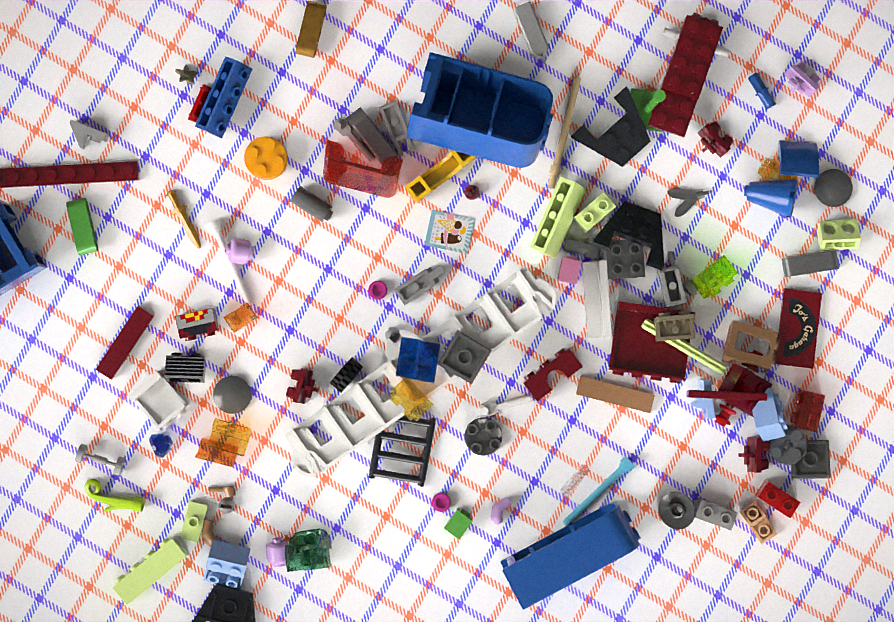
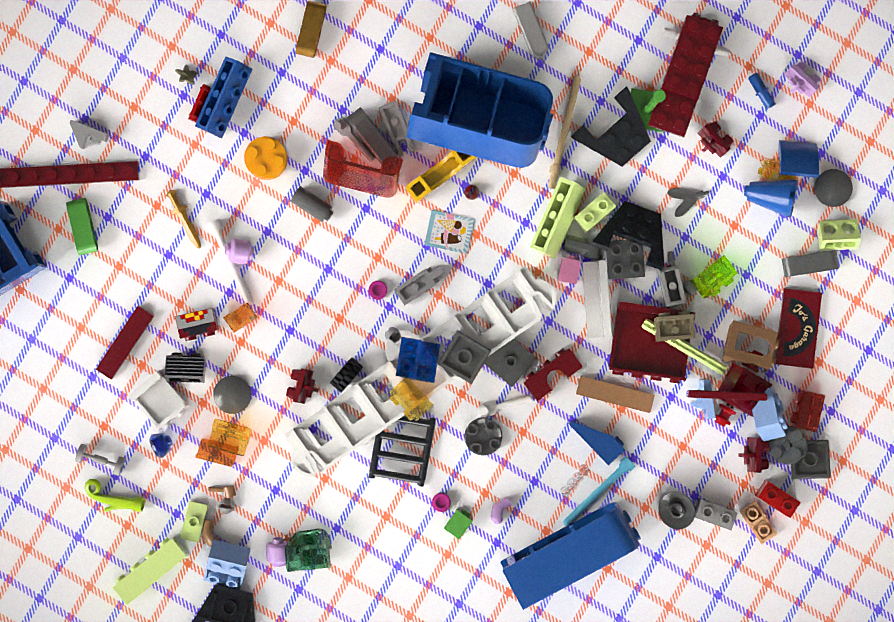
none -> dark grey plate [484,339,537,387]
none -> blue slope [568,421,625,466]

